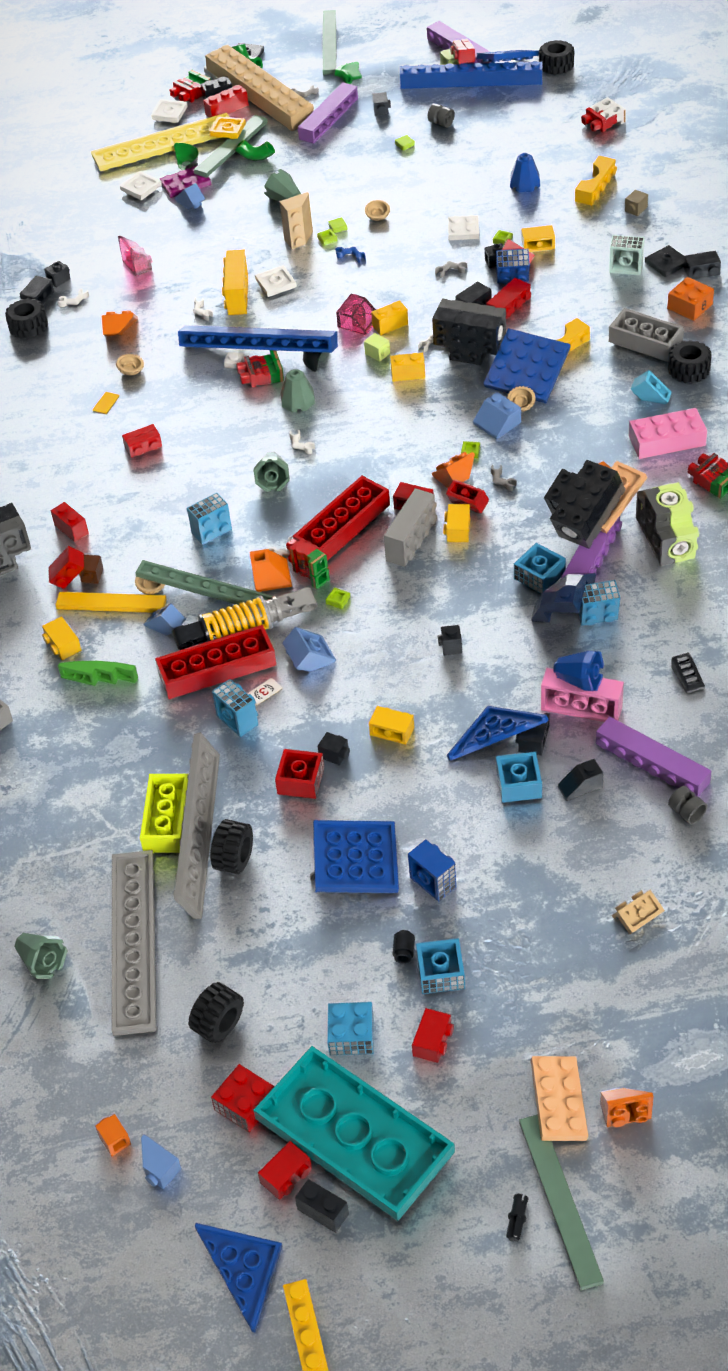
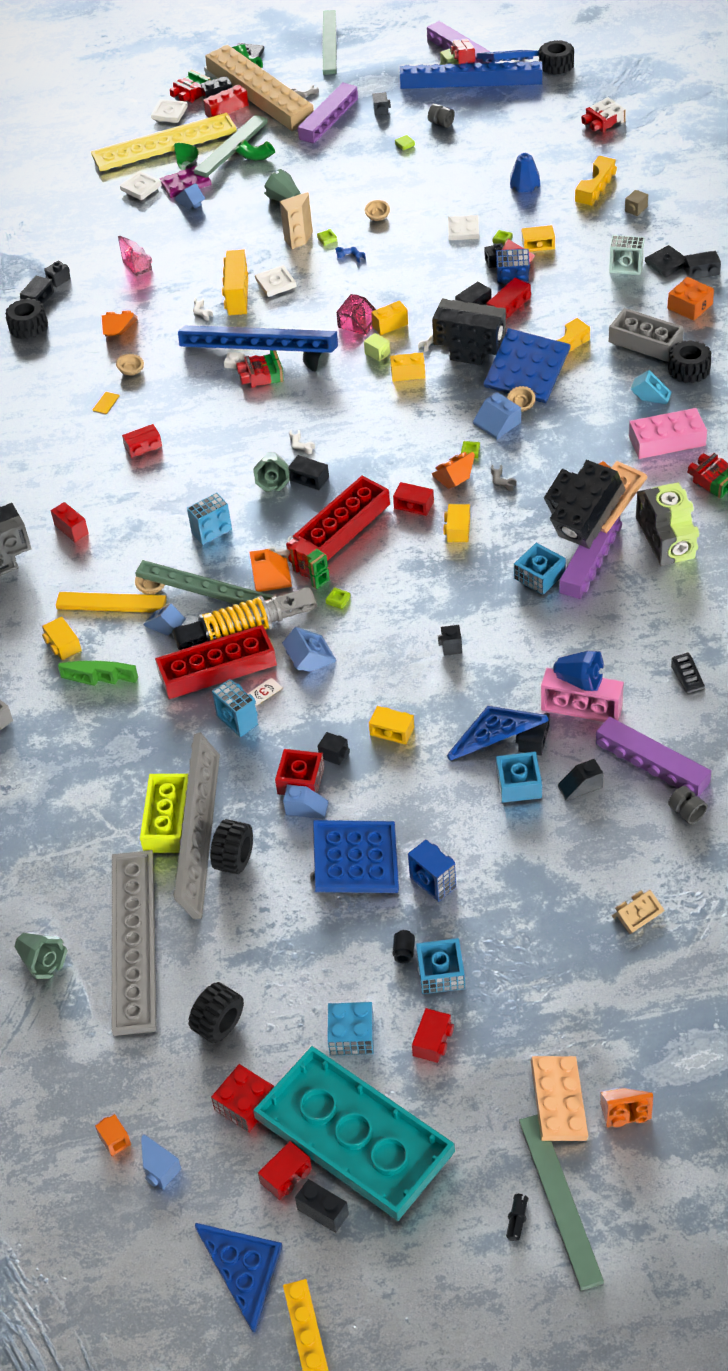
red brick [48,546,84,589] -> none
white arm [57,288,89,307] -> none
reddish brown brick [79,555,103,584] -> none
yellow plate [209,117,246,139] -> none
sand green cone [280,369,315,412] -> none
lime tile [328,217,348,233] -> none
arm [335,61,362,84] -> none
light grey brick [384,488,437,567] -> none
light grey arm [435,261,467,278] -> none
red brick [446,479,489,514] -> none
dark blue brick [531,573,596,623] -> none
dark azure brick [578,580,620,626] -> none
none -> medium blue slope [283,785,329,819]
none -> black brick [288,455,329,490]

